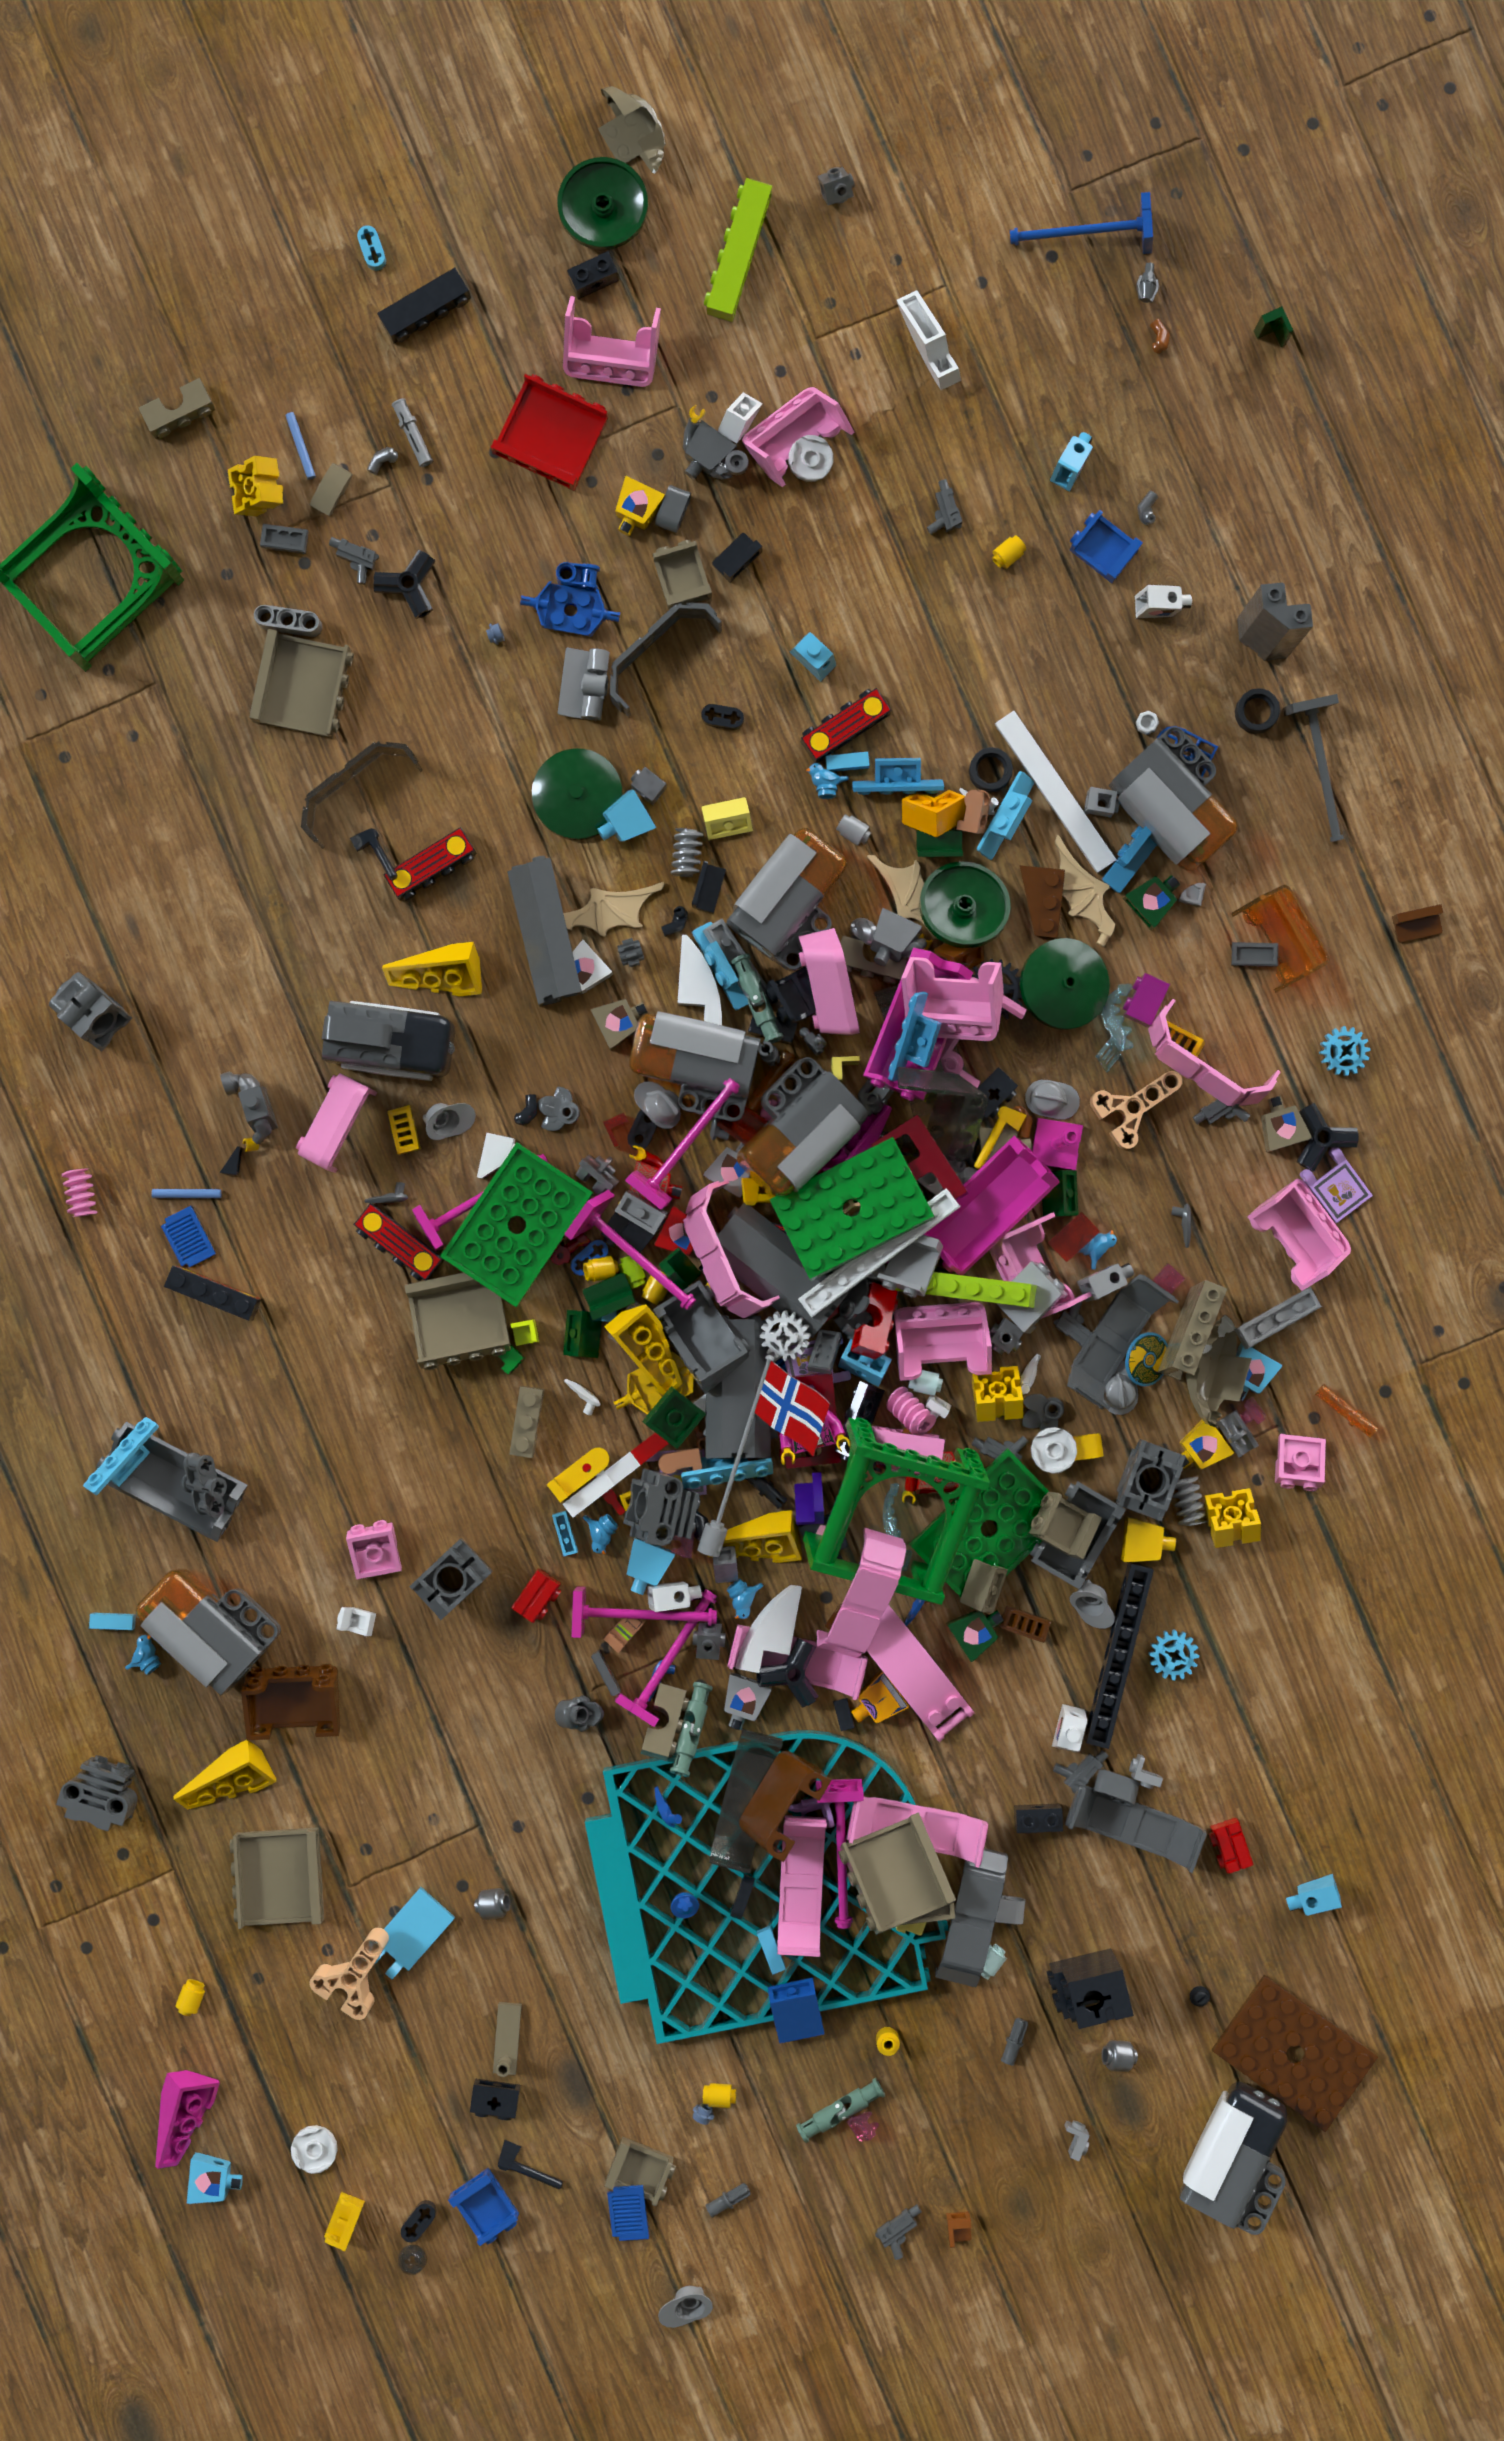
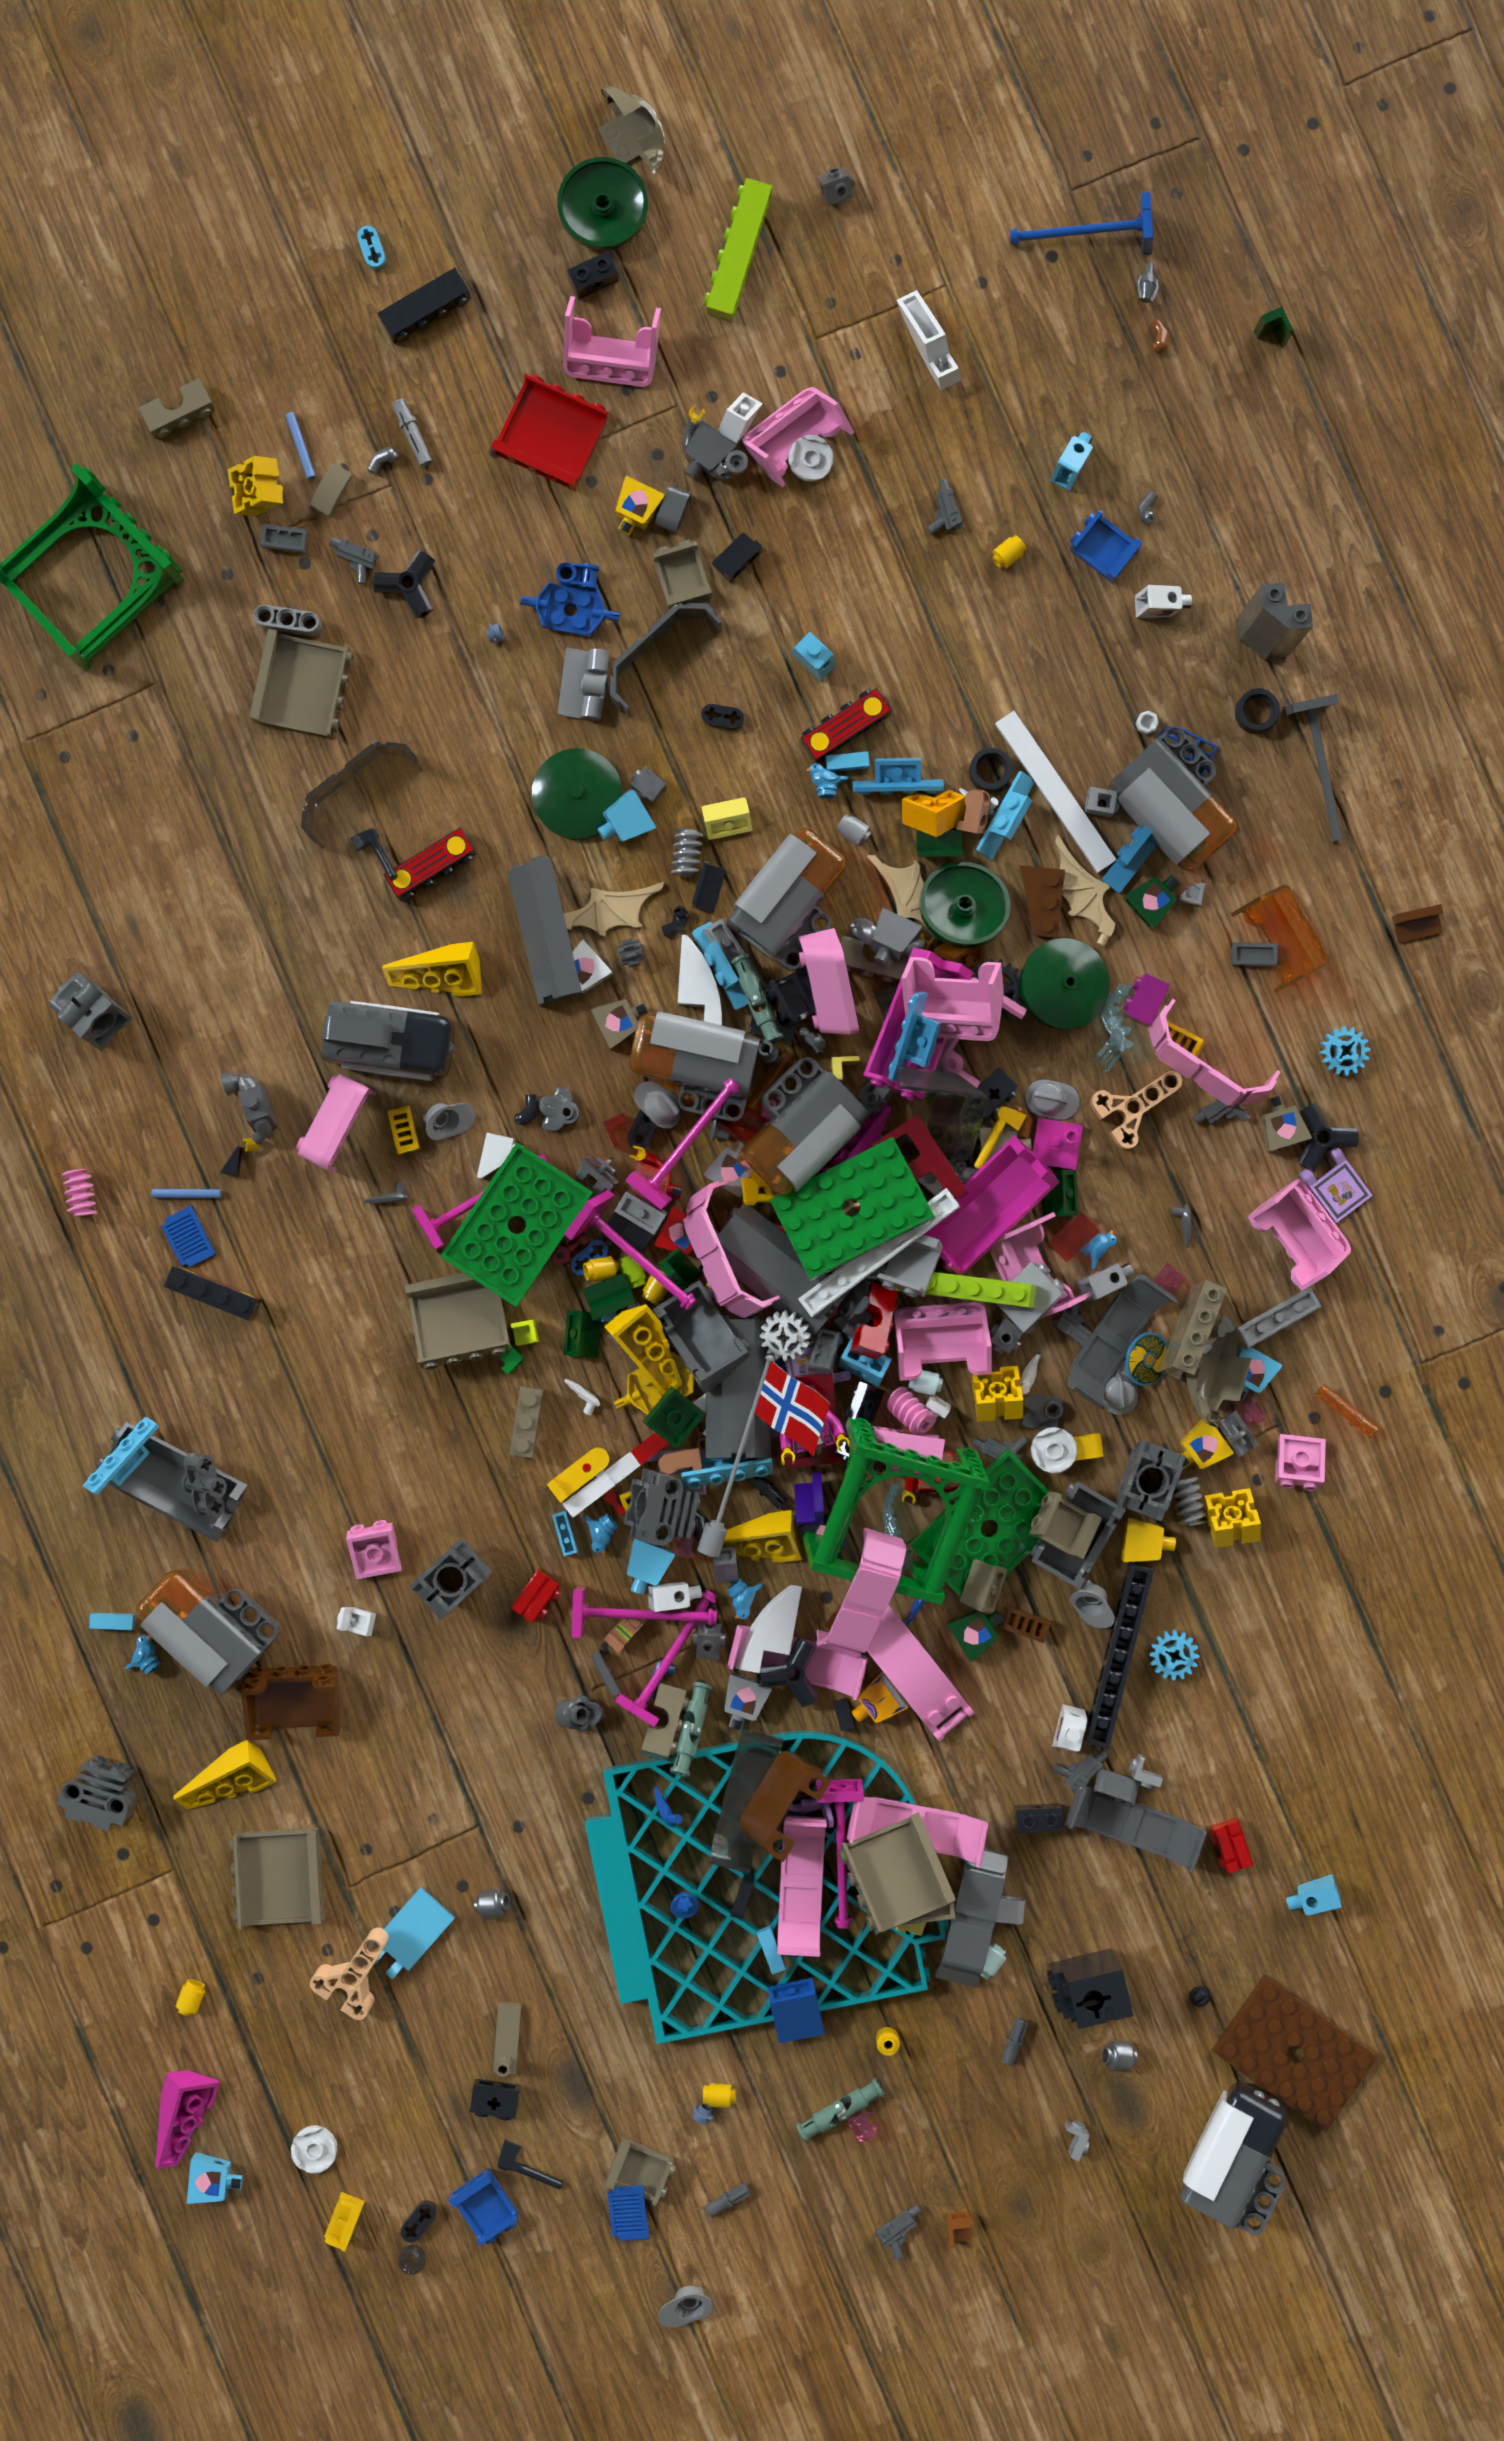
brick [353,1203,444,1281] -> none

